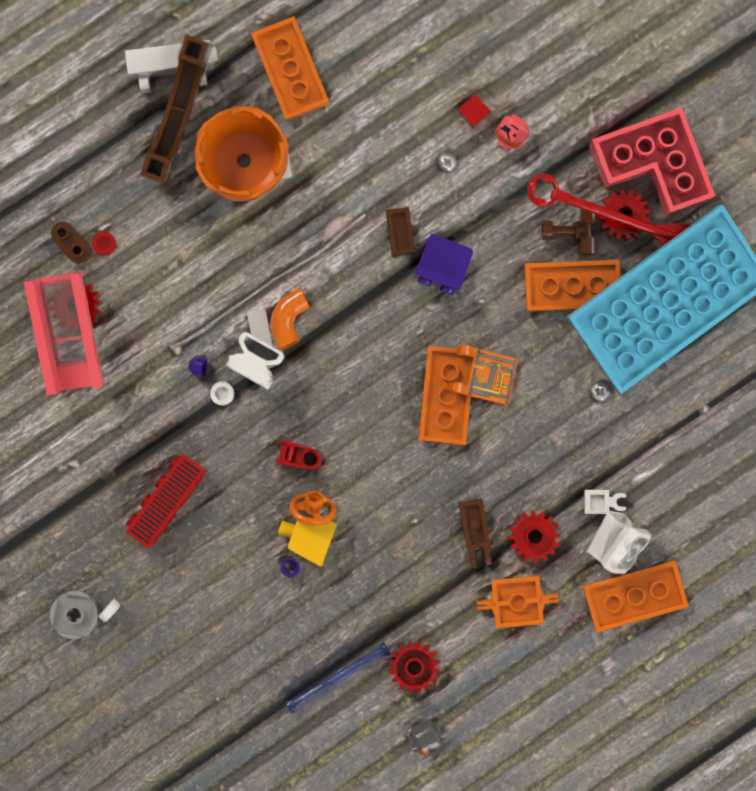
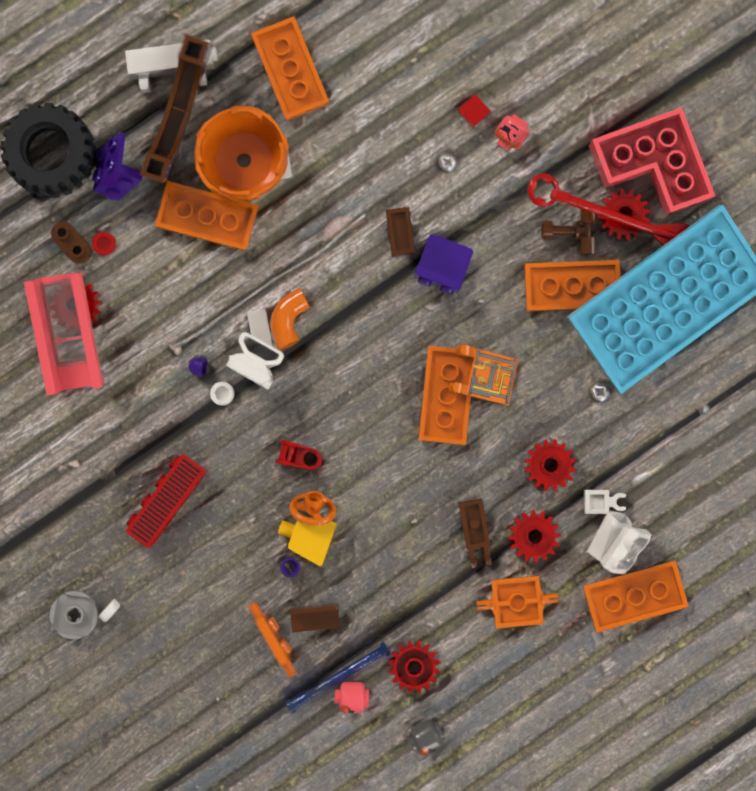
none -> black tyre [0,103,96,198]
none -> dark purple bracket [92,132,143,201]
none -> orange plate [155,181,259,252]
none -> orange plate [248,601,298,678]
none -> reddish brown panel [289,603,340,633]
none -> coral head [335,681,369,714]
none -> red gear [524,439,576,491]

